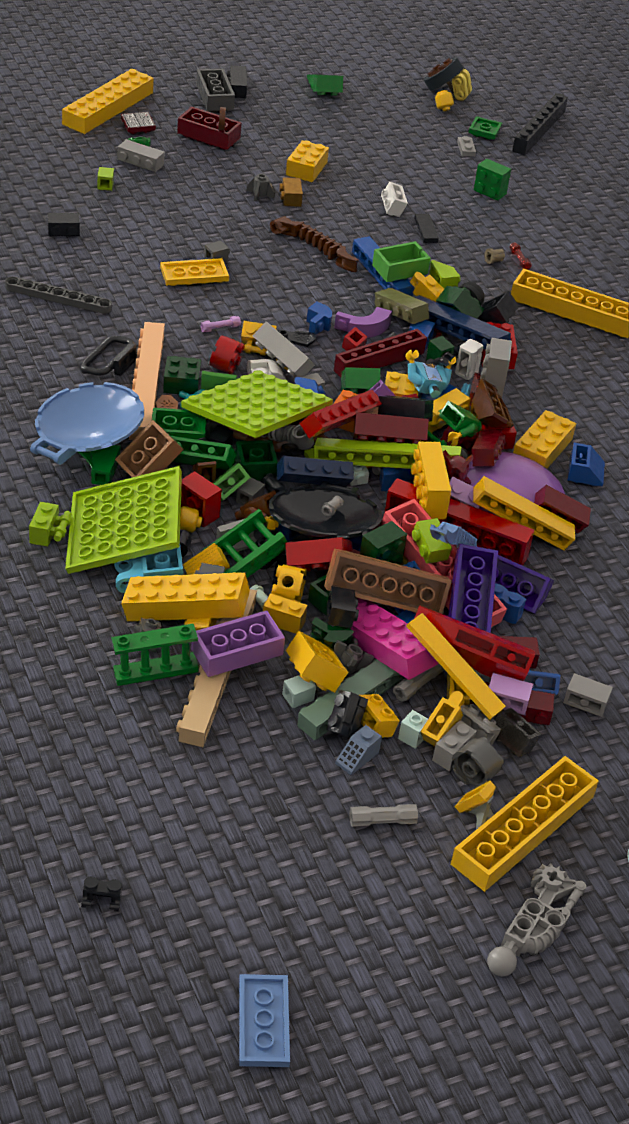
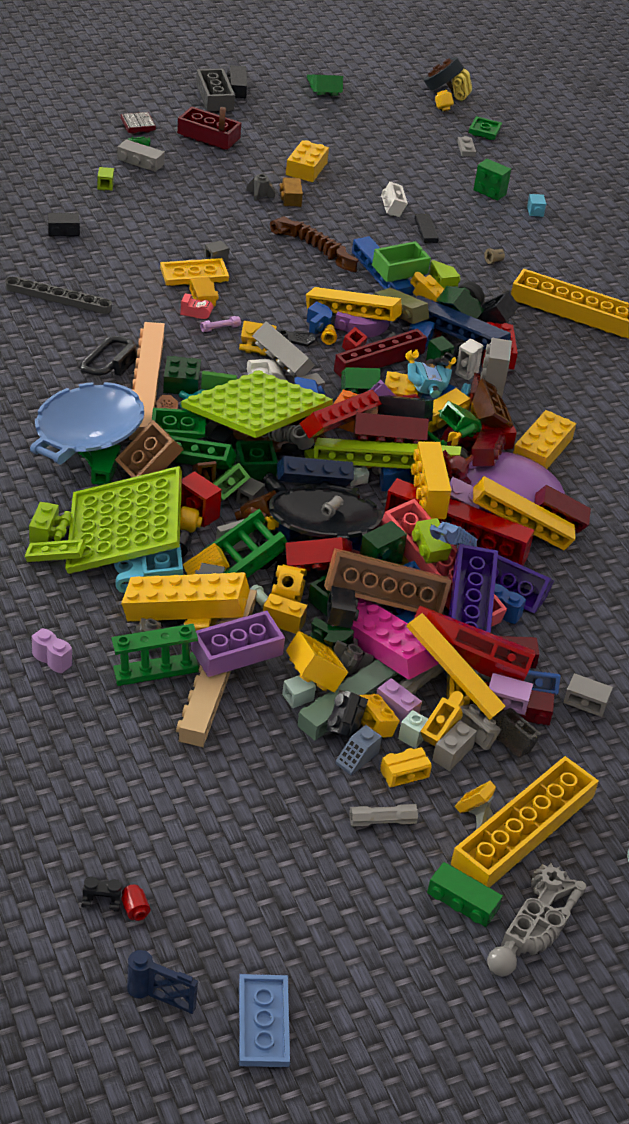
yellow brick [62,69,154,134] -> none
red brick [209,335,245,375] -> none
dark grey brick [452,737,504,788] -> none
clear red bar [509,242,532,270] -> none
black brick [512,93,568,156] -> none
blue slope [567,443,605,487] -> none
none -> lime plate [25,539,86,562]
none -> lavender brick [32,628,72,673]
none -> red brick [121,884,151,921]
none -> dark blue piece [127,950,198,1014]
none -> coral leg [180,293,213,319]
none -> yellow brick [189,277,219,307]
none -> yellow brick [306,287,402,321]
none -> yellow cone [321,325,337,345]
none -> lavender brick [377,678,422,725]
none -> yellow brick [380,747,432,788]
none -> green brick [427,862,503,927]
none -> medium azure brick [527,194,546,217]

